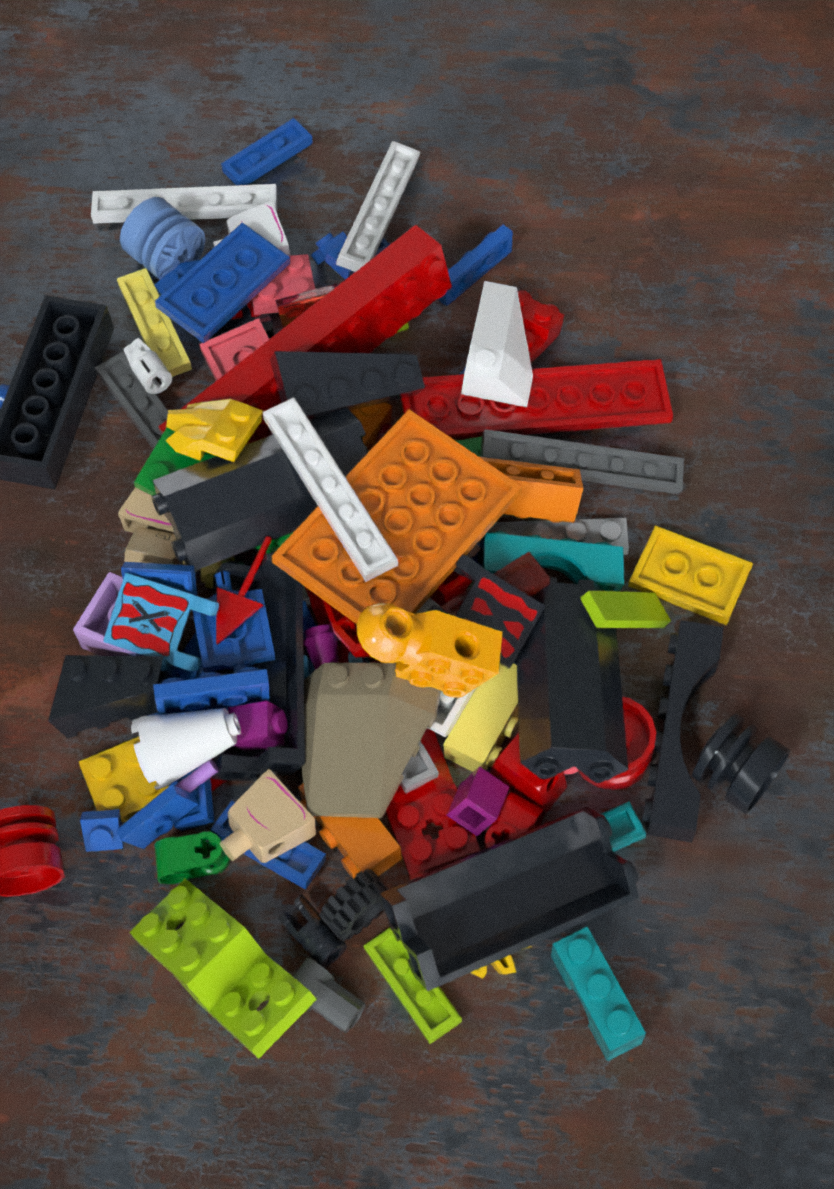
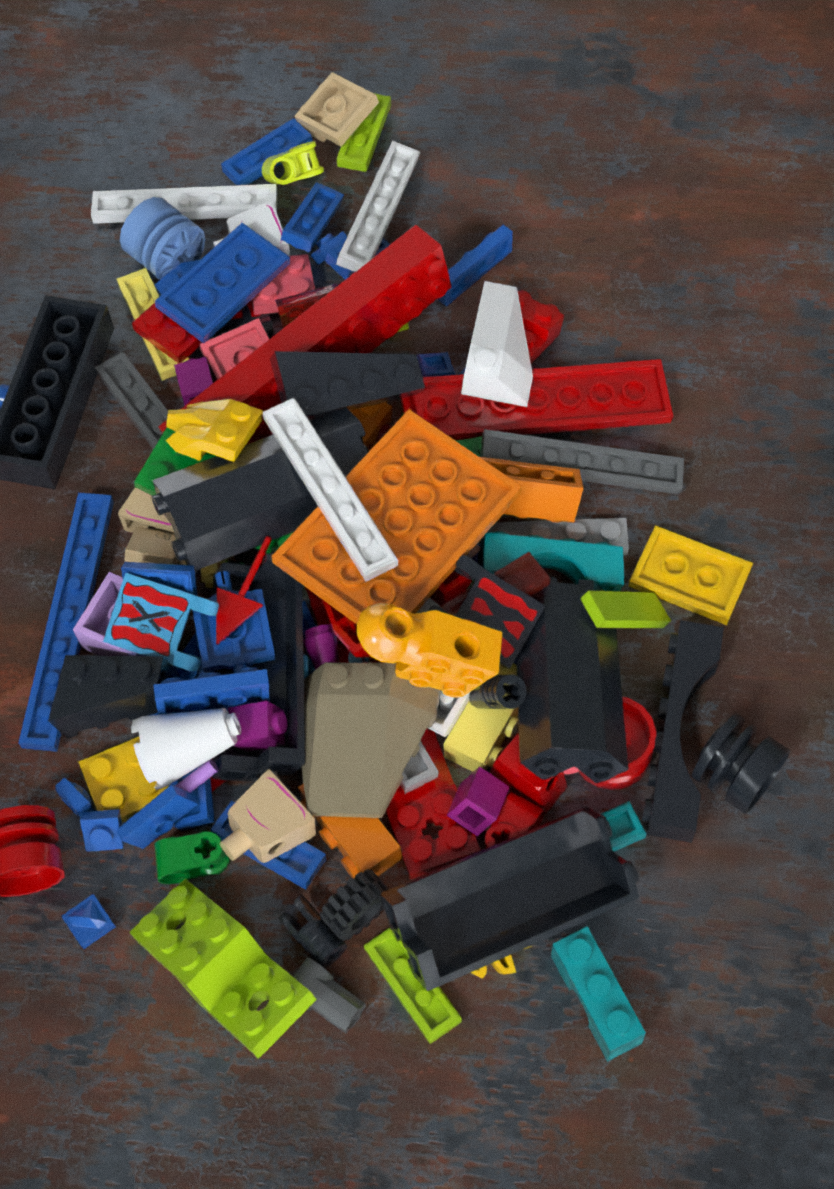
white hinge [124,338,172,394] -> none
none -> blue plate [18,493,114,752]
none -> blue tile [55,777,94,819]
none -> blue tile [61,894,116,949]
none -> red plate [132,303,202,364]
none -> magenta brick [174,357,213,405]
none -> neon yellow piece [262,141,324,185]
none -> blue plate [280,182,344,252]
none -> tan plate [294,72,379,146]
none -> lime plate [337,93,391,172]
none -> blue tile [417,352,456,377]
none -> black hinge [469,675,527,709]

